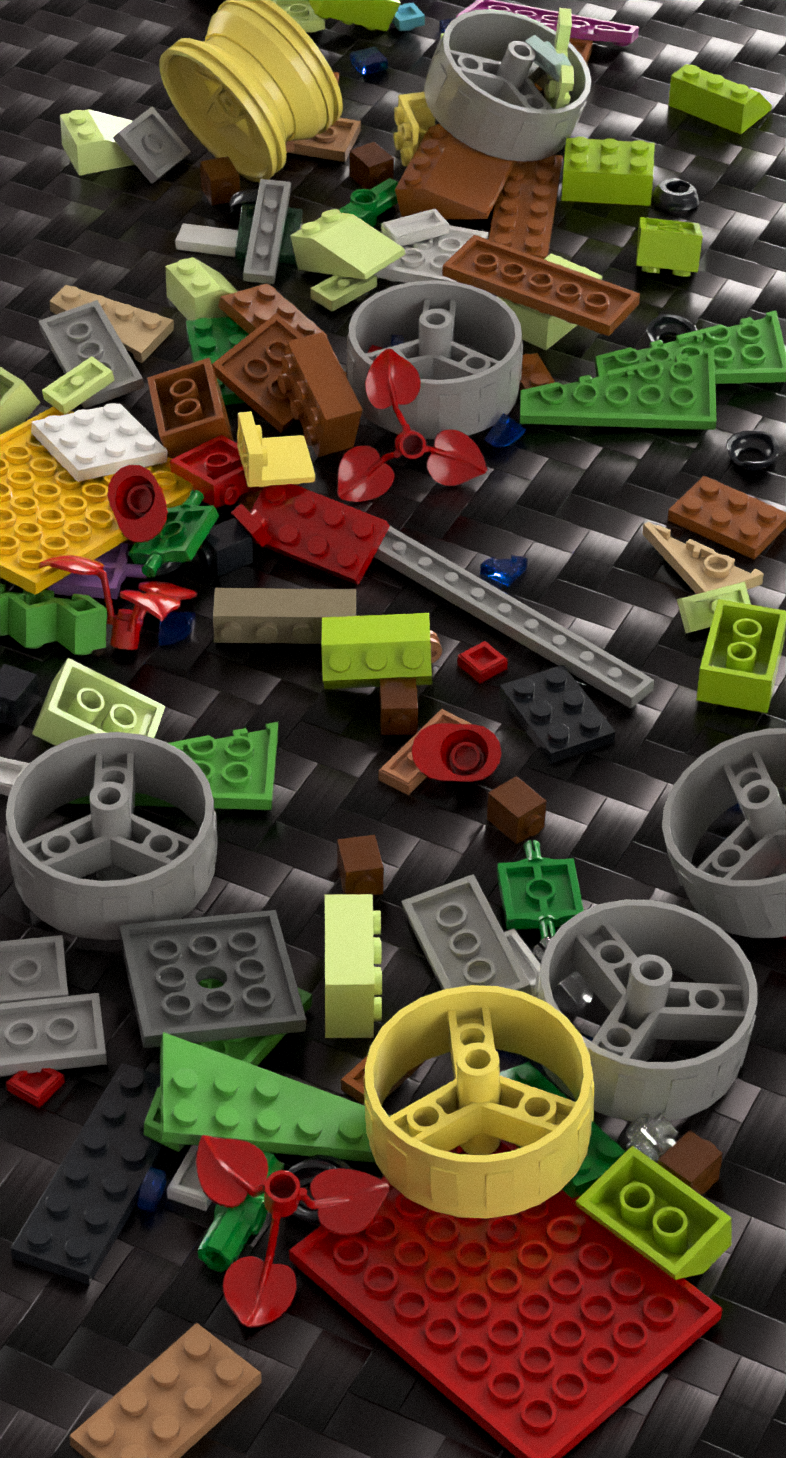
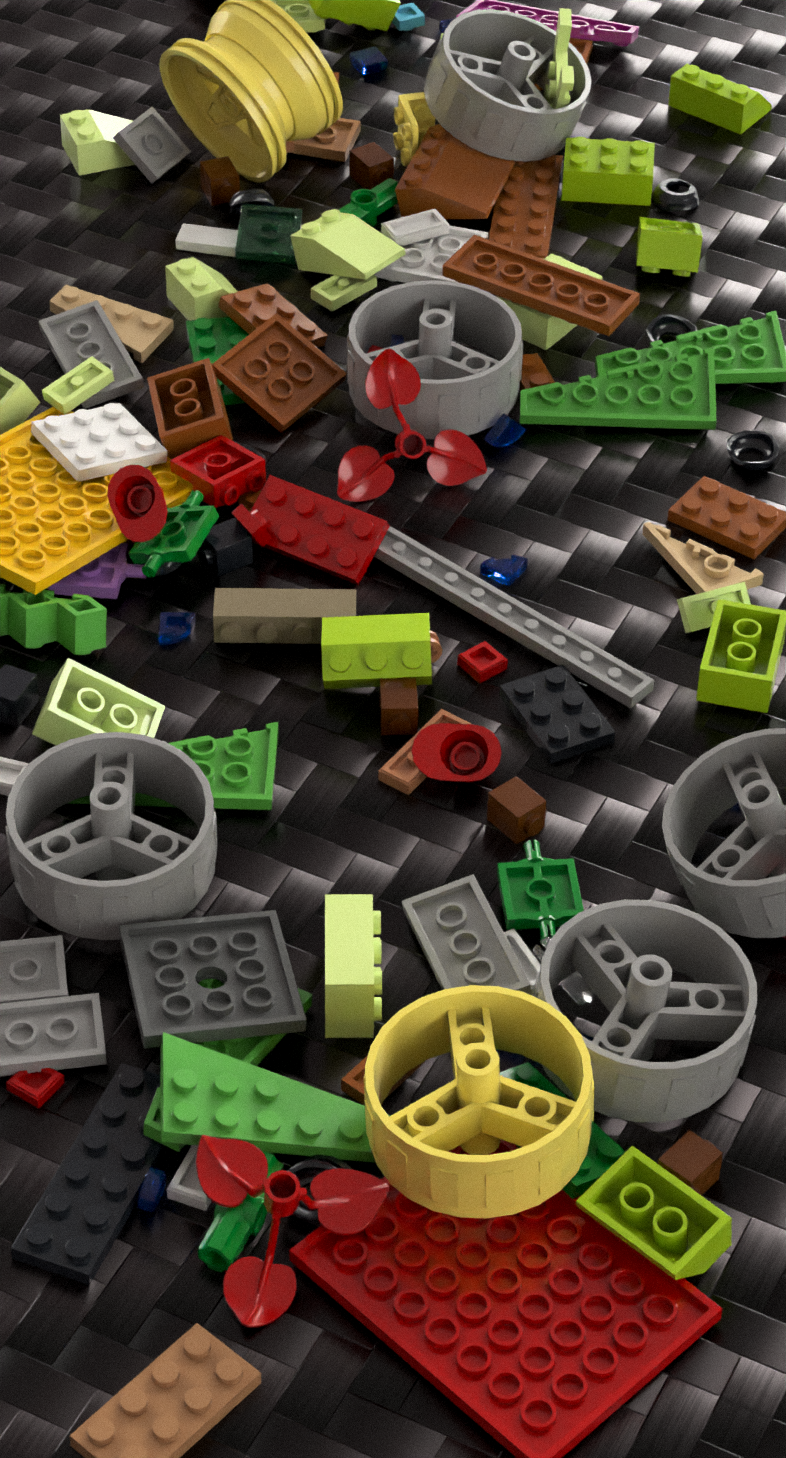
red plant [38,555,197,650] -> none
light yellow bracket [237,412,315,487] -> none
light grey plate [243,179,291,284] -> none
dark orange brick [278,332,363,457] -> none
reddish brown brick [337,835,384,895] -> none
light aqua plate [525,35,572,82] -> none
clear gear [626,1113,678,1163] -> none

